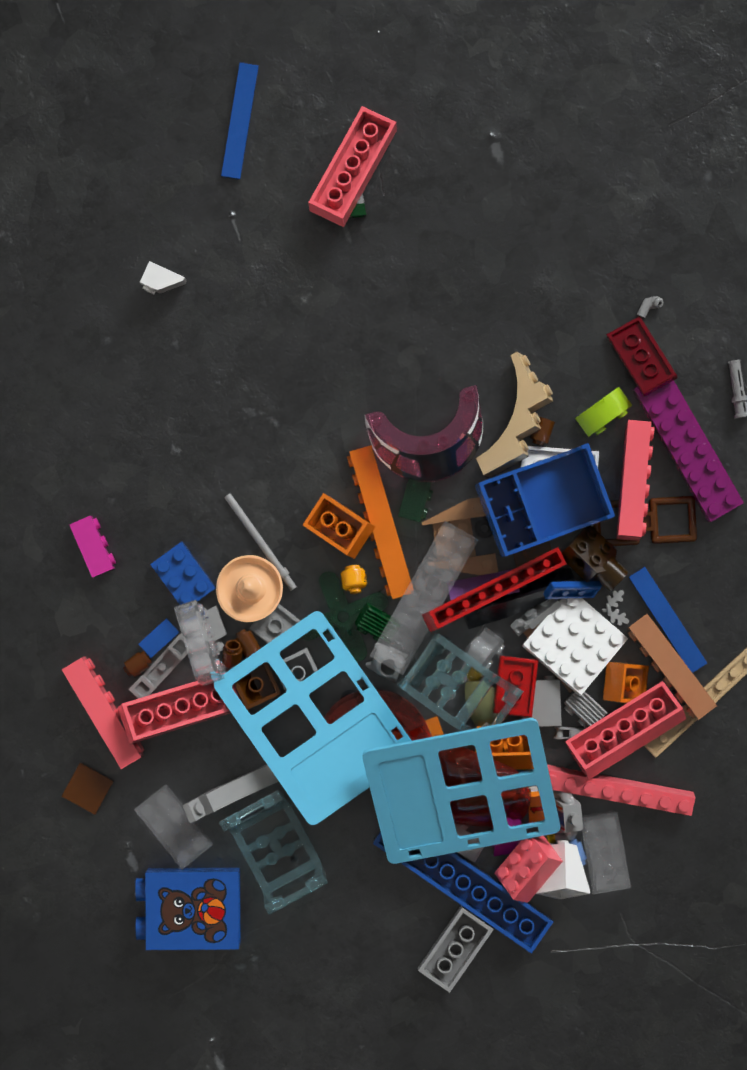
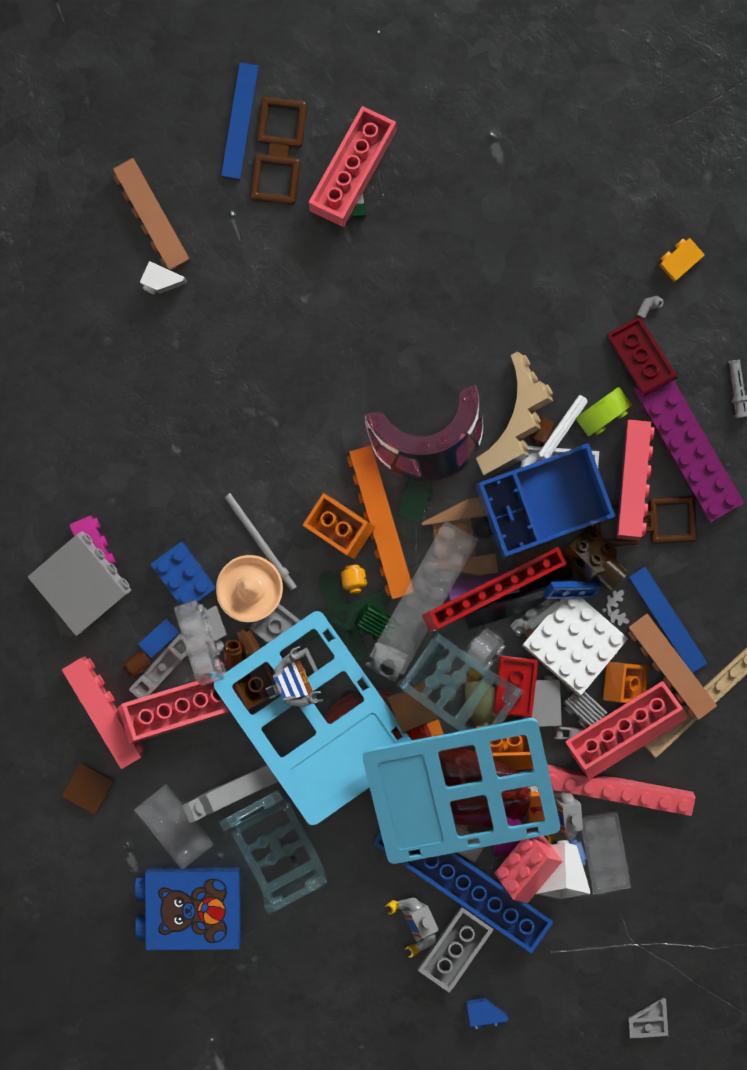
none -> light grey panel [28,531,132,636]
none -> nougat brick [112,158,190,271]
none -> reddish brown bar [250,97,307,204]
none -> torso [265,646,323,707]
none -> light grey torso [385,898,439,958]
none -> reddish brown tile [387,683,438,734]
none -> blue slope [466,998,508,1029]
none -> white axle [538,395,587,460]
none -> light grey wing [628,998,668,1038]
none -> light orange brick [659,238,705,282]

